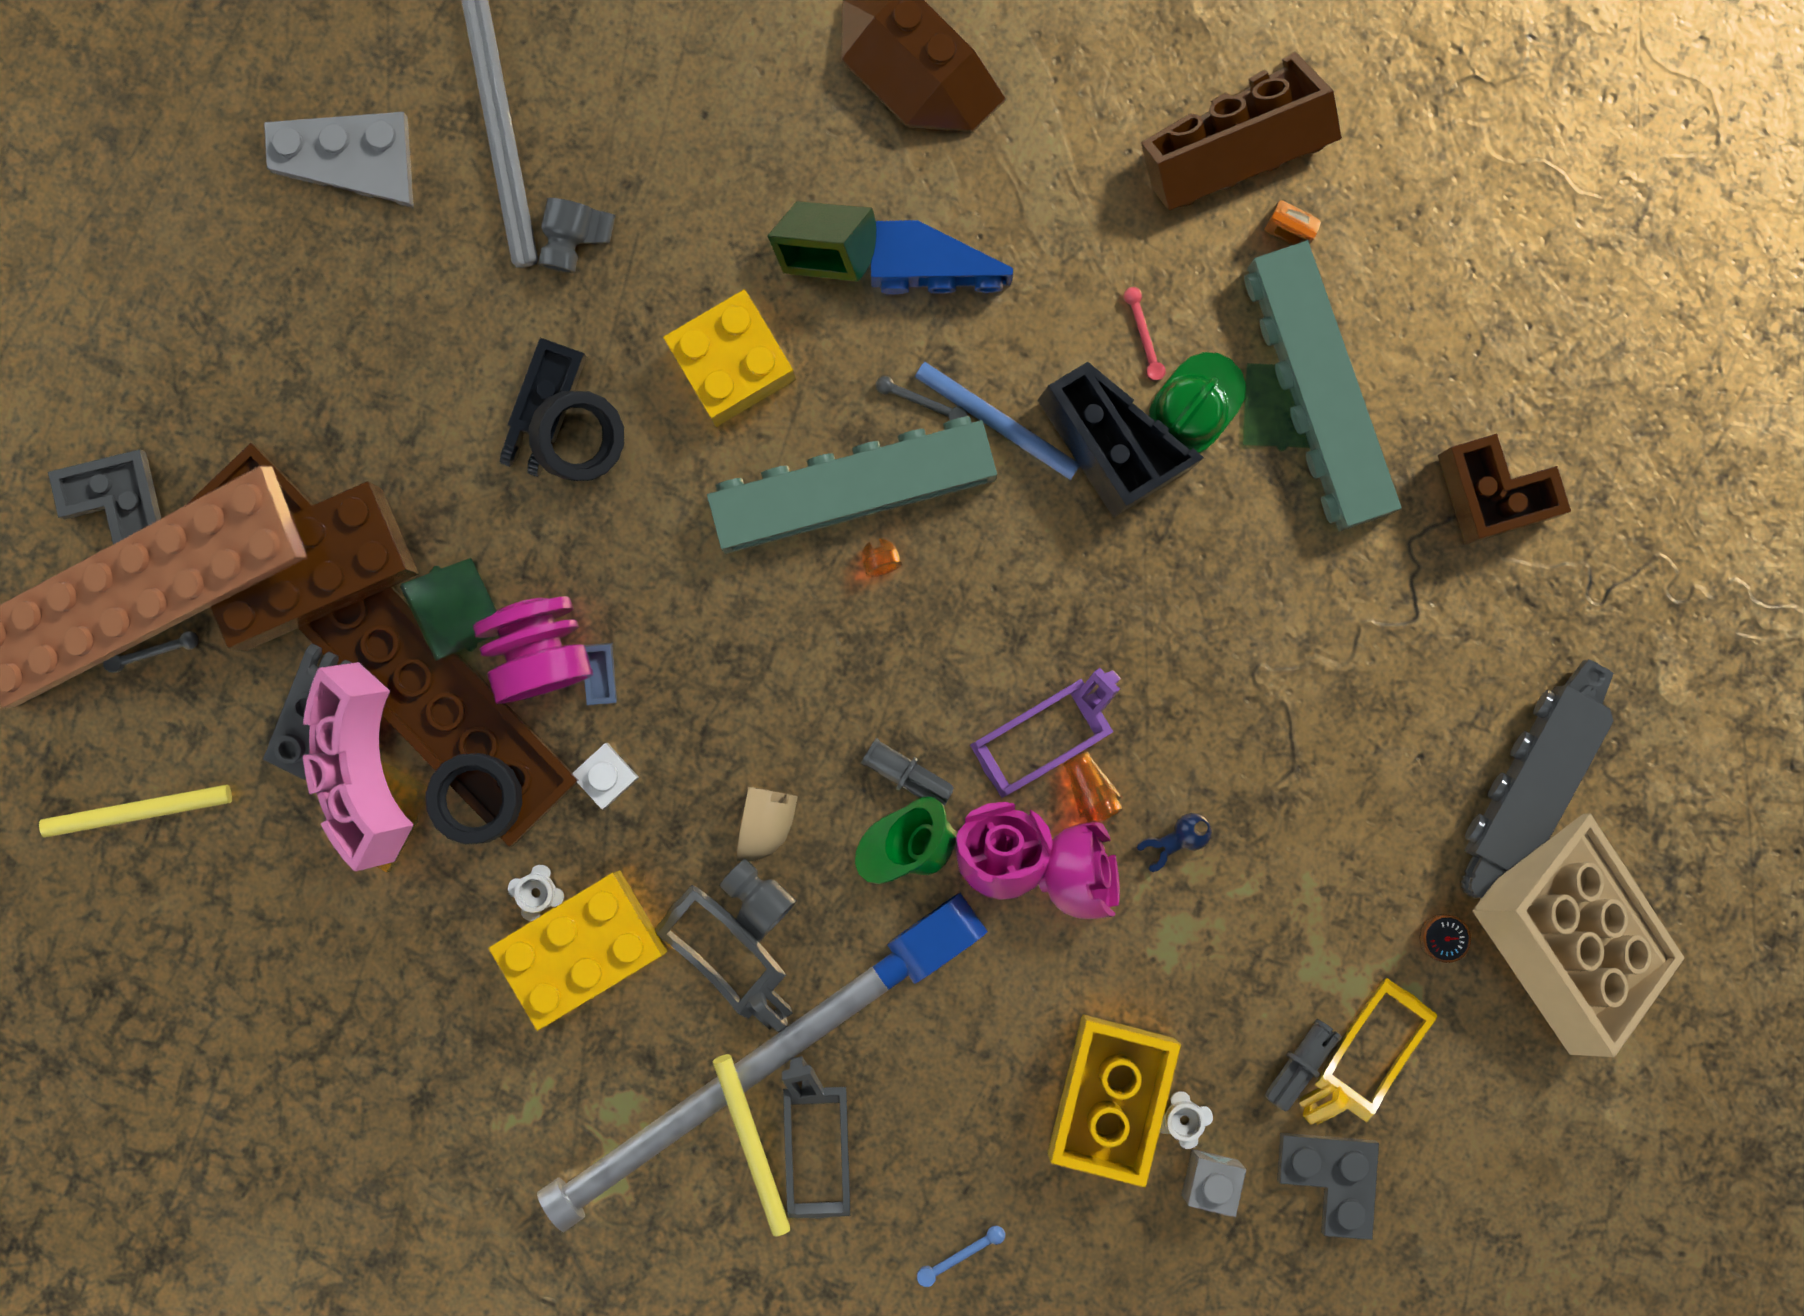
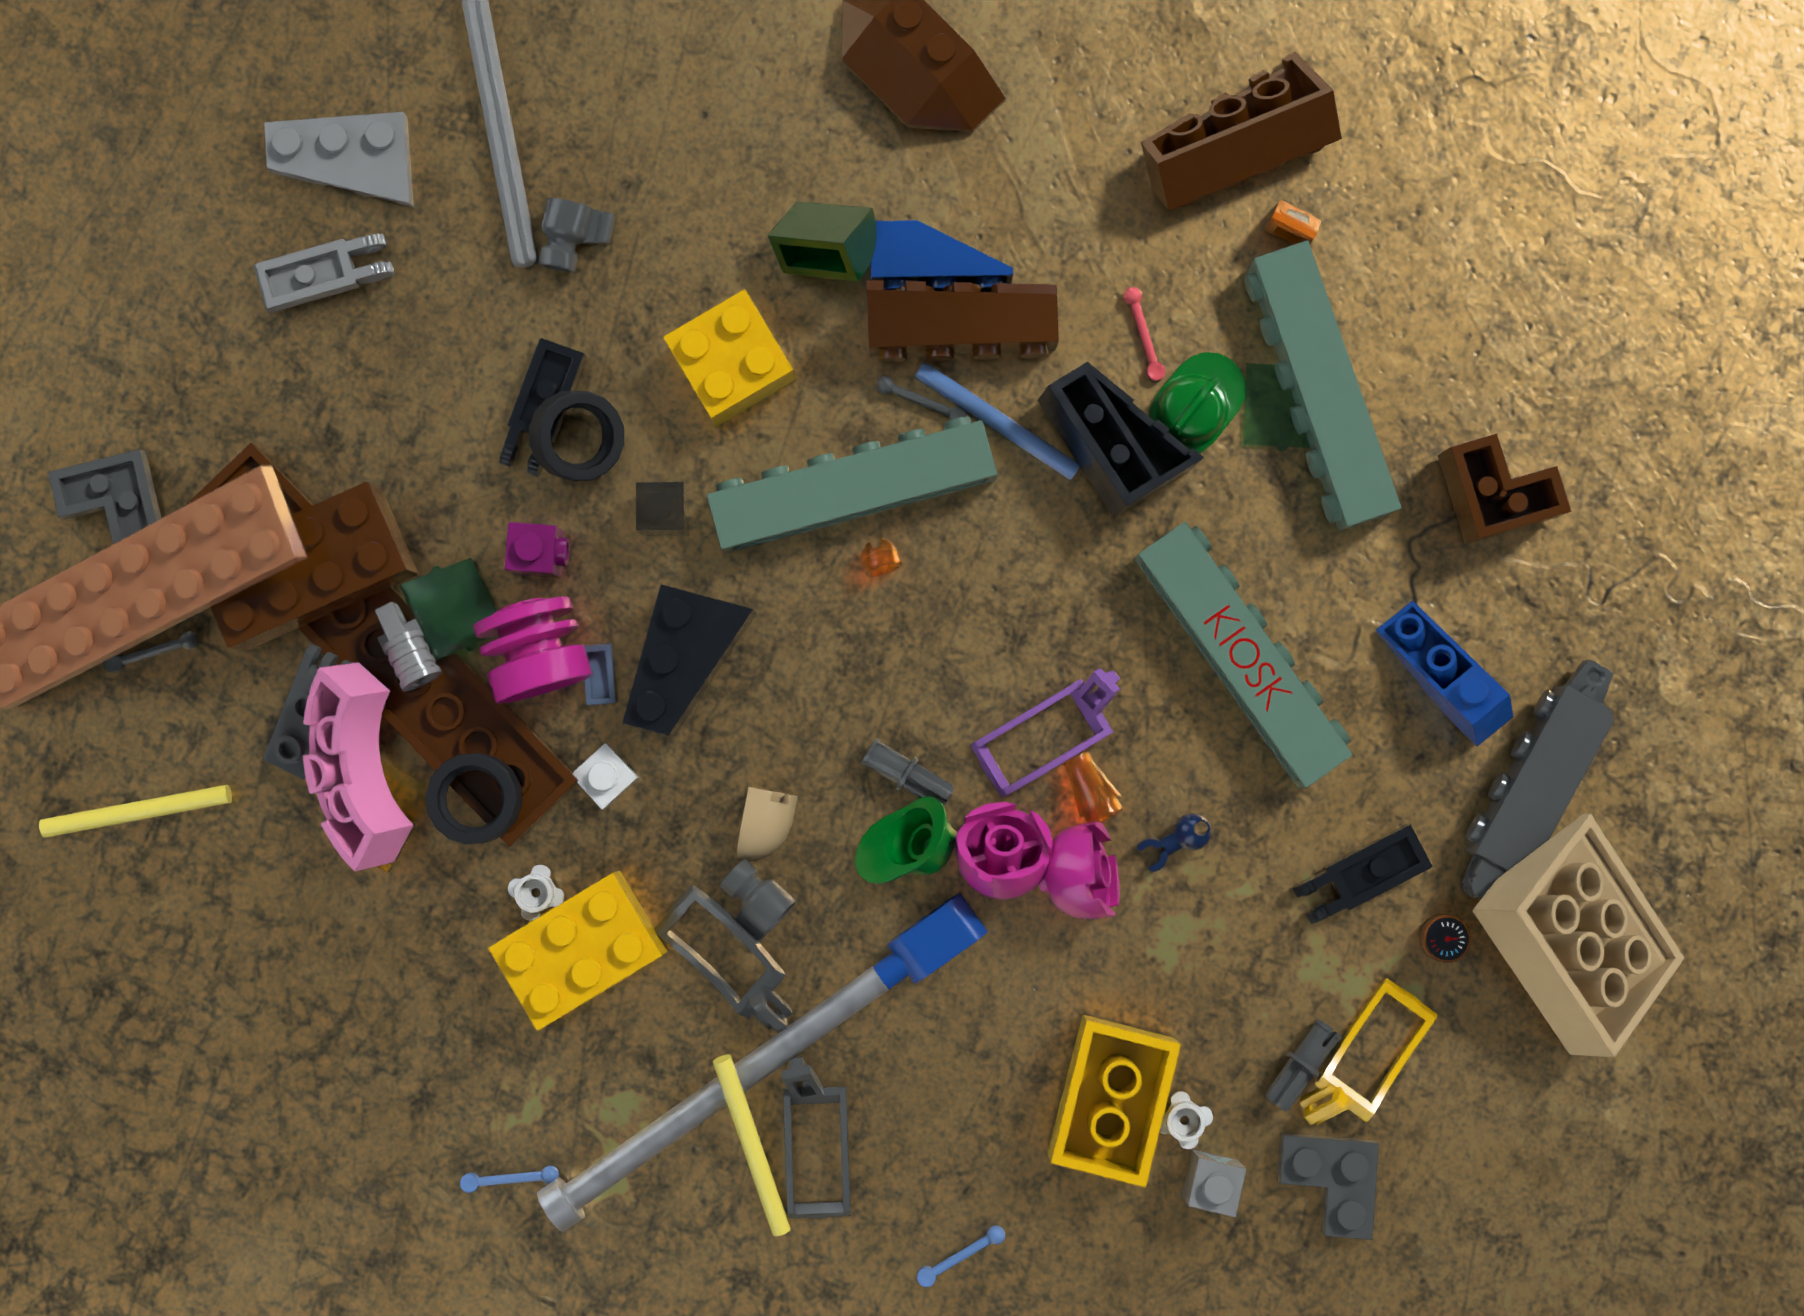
none -> light grey hinge [254,234,394,313]
none -> light grey hinge [375,602,442,691]
none -> medium blue hinge [460,1165,559,1193]
none -> magenta brick [504,522,570,578]
none -> black wedge [622,584,757,737]
none -> clear smoke brick [636,482,690,536]
none -> reddish brown wedge [866,280,1059,363]
none -> sand green brick [1134,521,1353,788]
none -> black hinge [1292,824,1433,924]
none -> blue slope [1376,600,1513,747]

